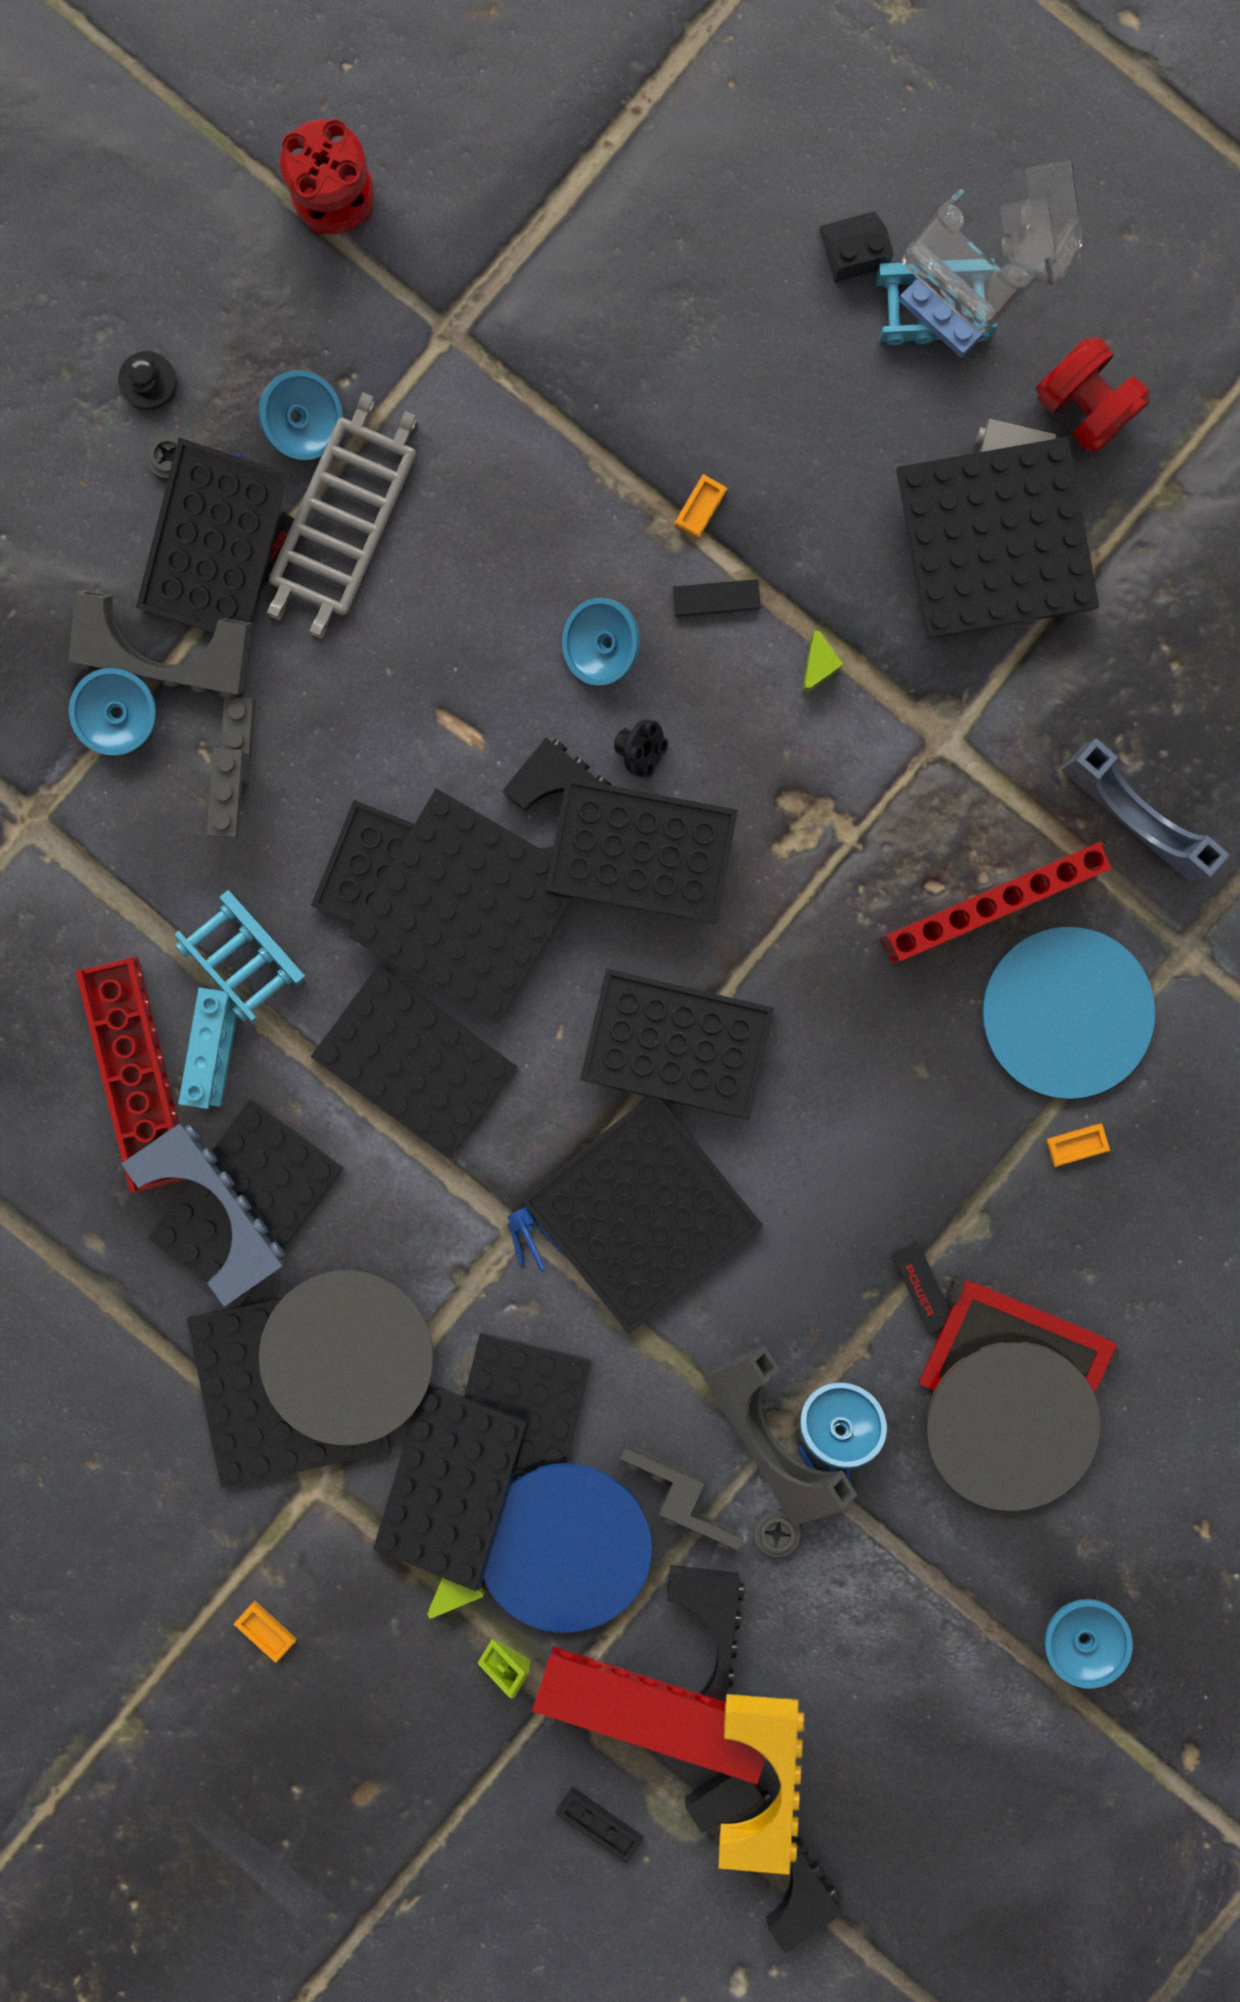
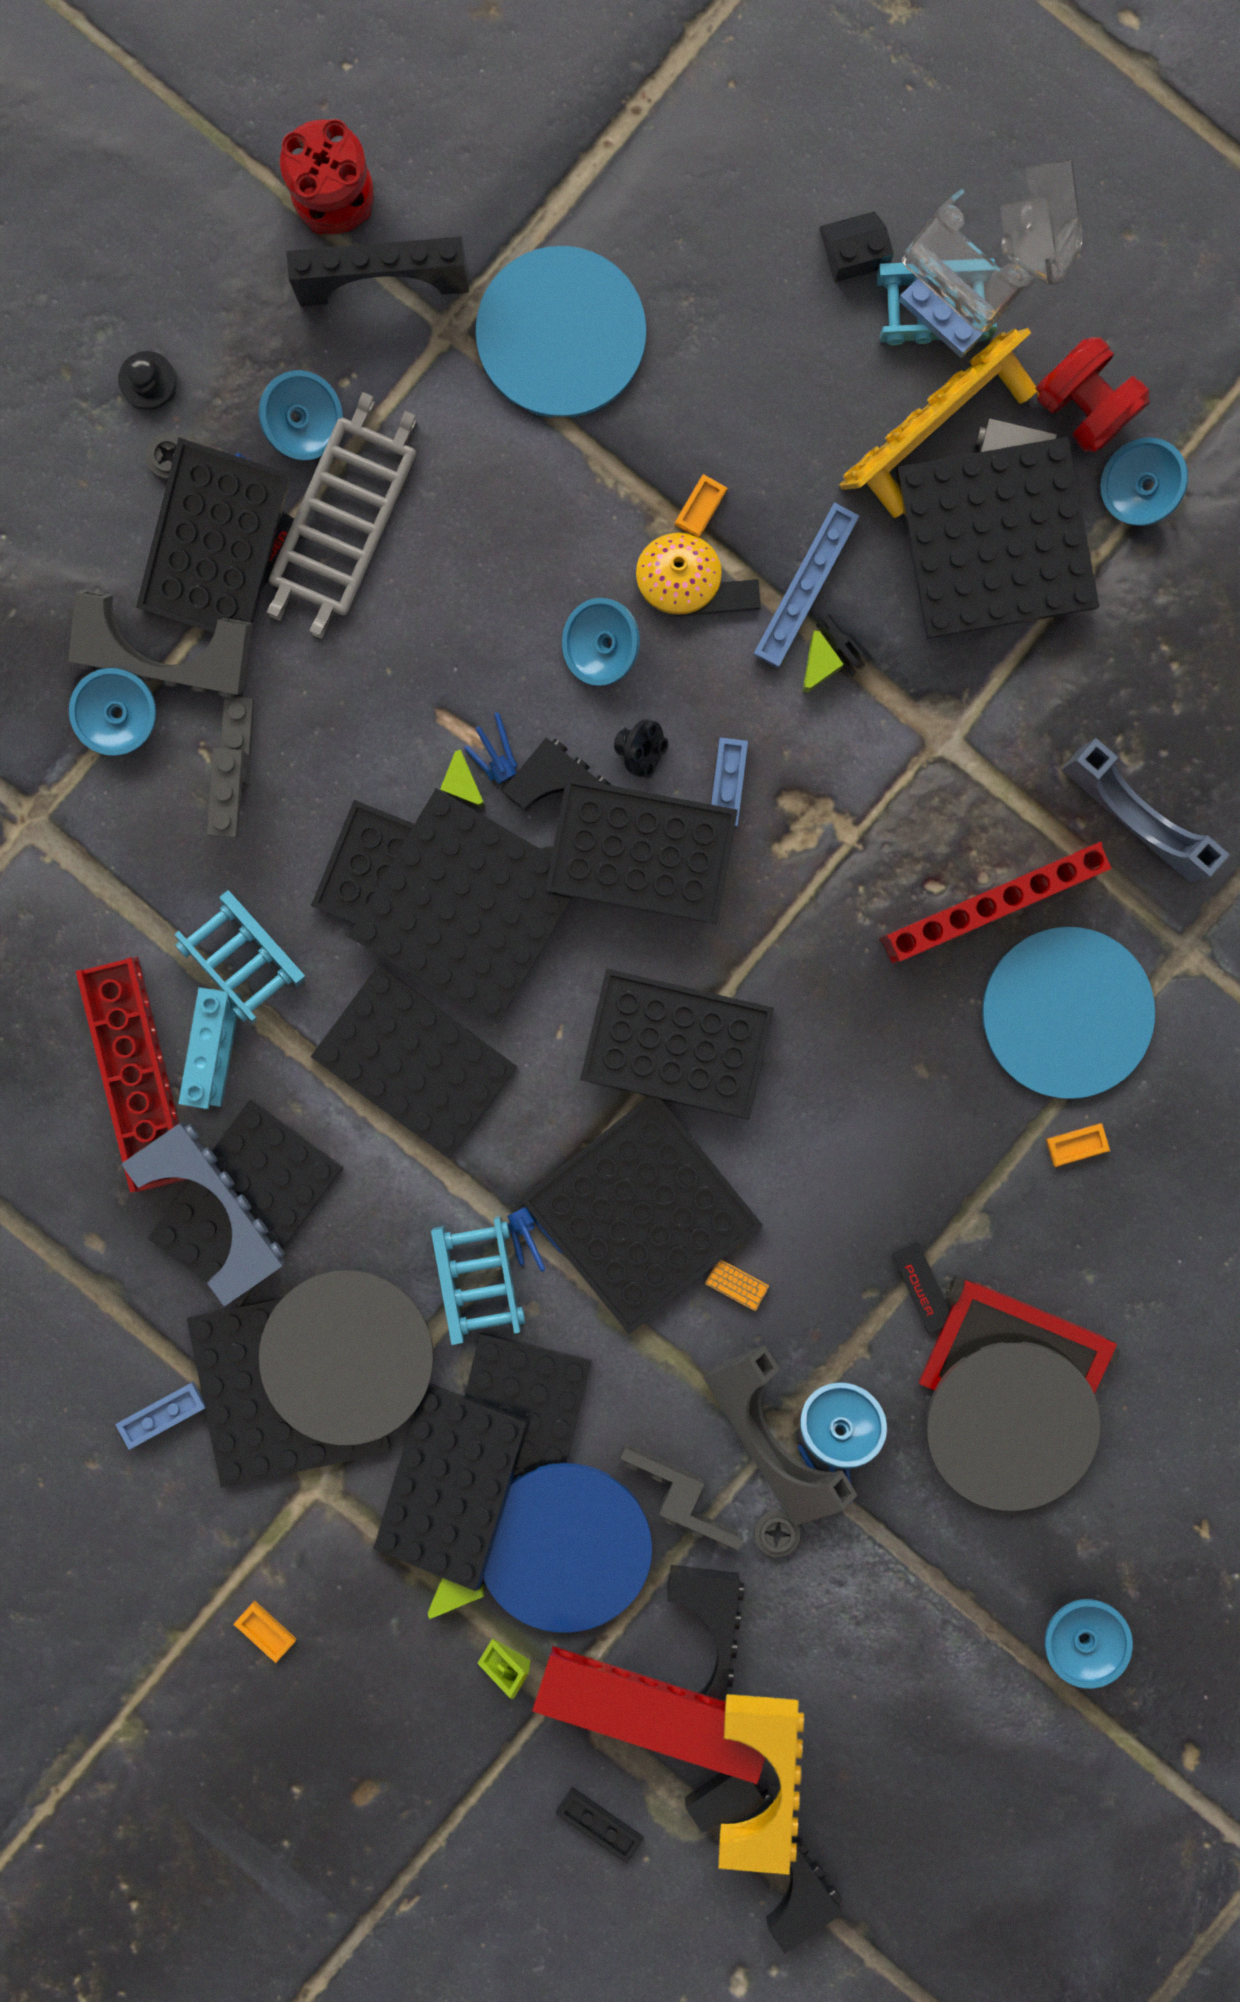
none -> medium blue plate [115,1381,206,1450]
none -> black arch [286,236,469,306]
none -> medium azure fence [431,1216,525,1345]
none -> lime slope [440,750,485,808]
none -> blue plant [464,712,518,785]
none -> dark azure tile [476,246,646,418]
none -> yellow dish [636,533,722,615]
none -> light orange tile [705,1259,769,1311]
none -> medium blue plate [711,737,748,827]
none -> medium blue plate [753,502,859,668]
none -> black arm [816,614,874,677]
none -> yellow piece [839,328,1037,518]
none -> dark azure dish [1101,437,1188,526]

